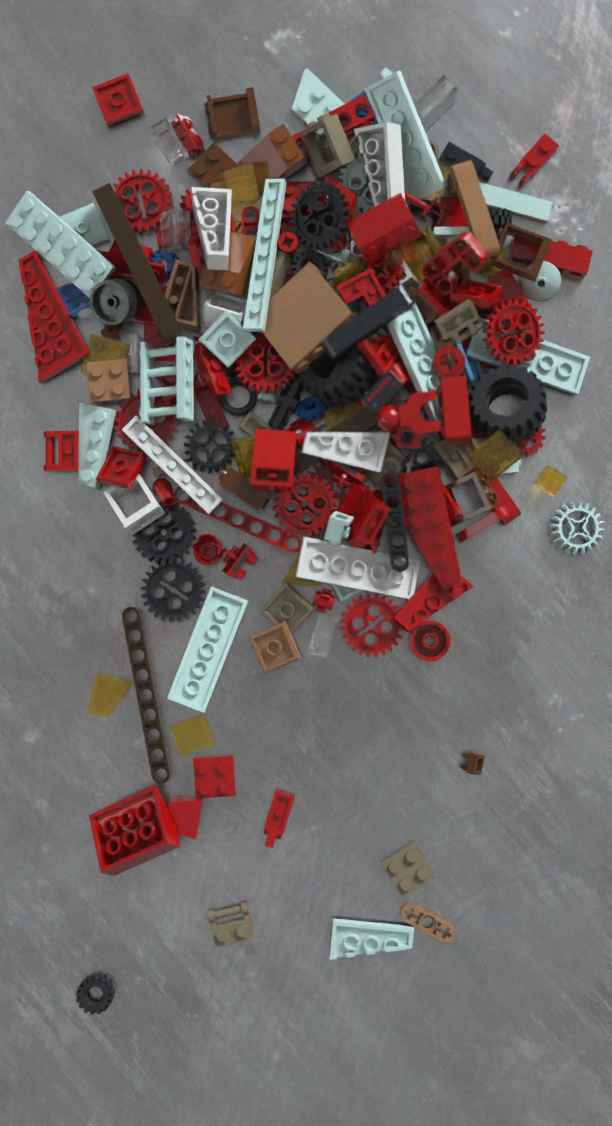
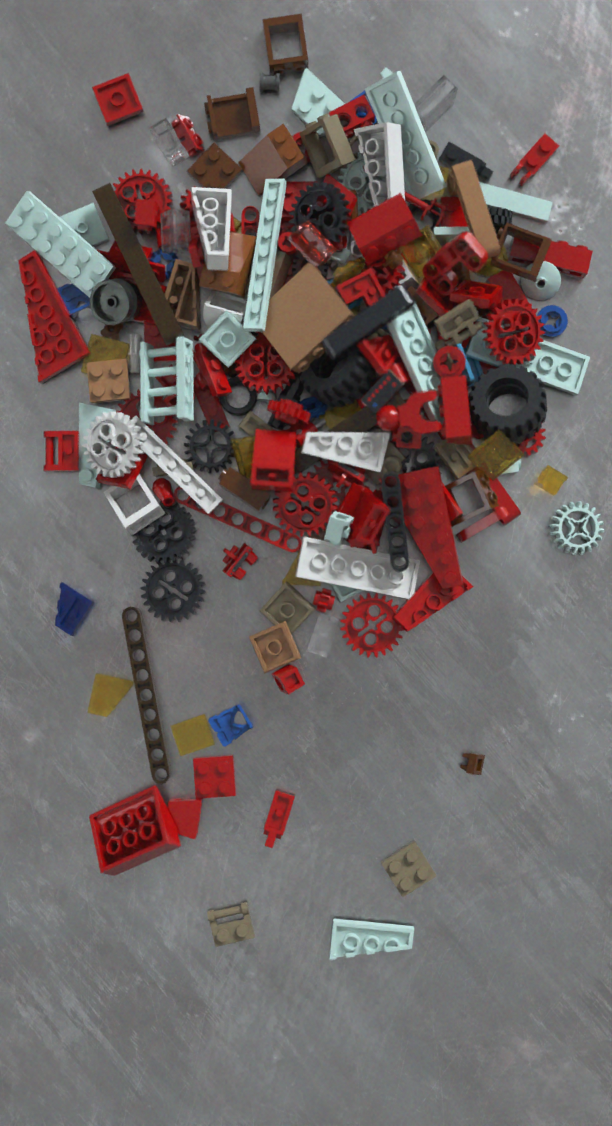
black tyre [76,974,115,1015] -> none
light aqua plate [167,586,248,713] -> none
red hair [193,533,223,566] -> none
clear yellow torso [210,161,260,202] -> none
medium nougat beam [400,902,455,943] -> none
red brick [408,621,451,661] -> none
none -> clear blue wing [55,582,95,636]
none -> white gear [82,411,144,478]
none -> red brick [134,199,158,231]
none -> blue piece [208,705,253,747]
none -> dark grey bush [260,72,280,92]
none -> reddish brown window [263,14,308,74]
none -> red gear [267,399,311,425]
none -> red brick [272,664,305,695]
none -> clear red hinge [287,221,336,268]
none -> blue gear [537,305,568,337]

